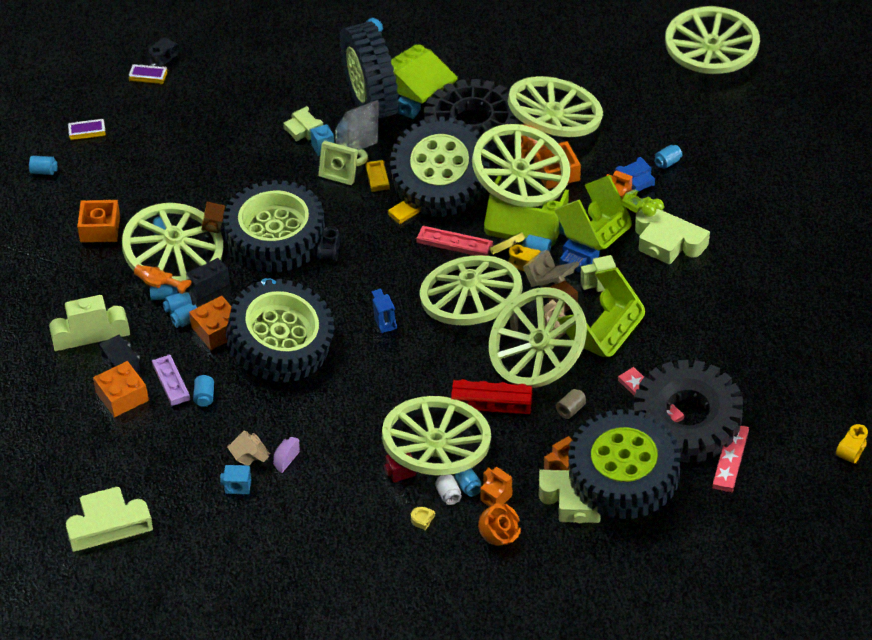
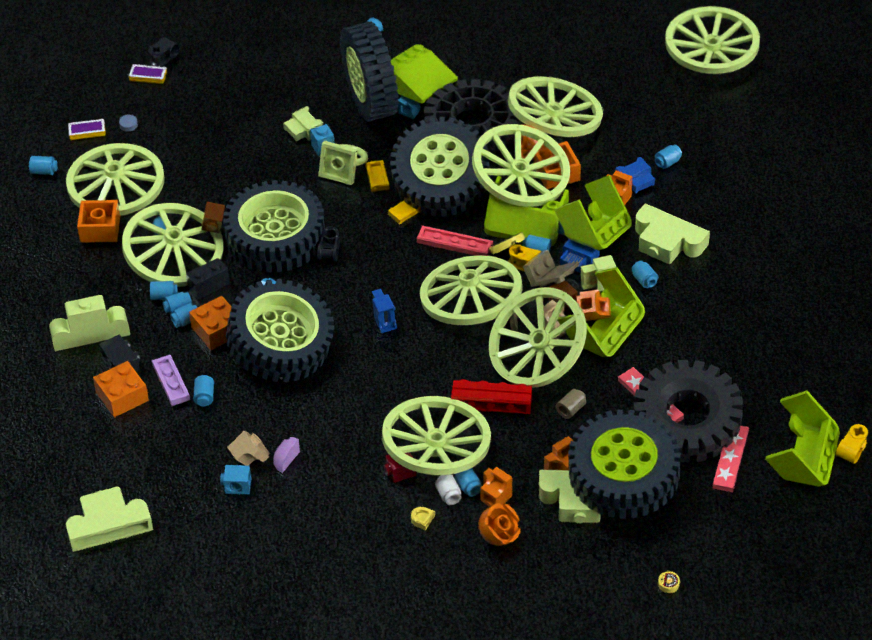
orange animal [134,264,191,294] -> none
clear slope [336,100,379,150] -> none
lime gear [621,189,664,217] -> none
none -> yellowish green wheel [66,143,164,216]
none -> sand blue tile [119,115,137,131]
none -> orange brick [576,290,611,321]
none -> dark azure brick [632,261,658,288]
none -> tile [658,572,680,593]
none -> lime windscreen [766,391,840,487]

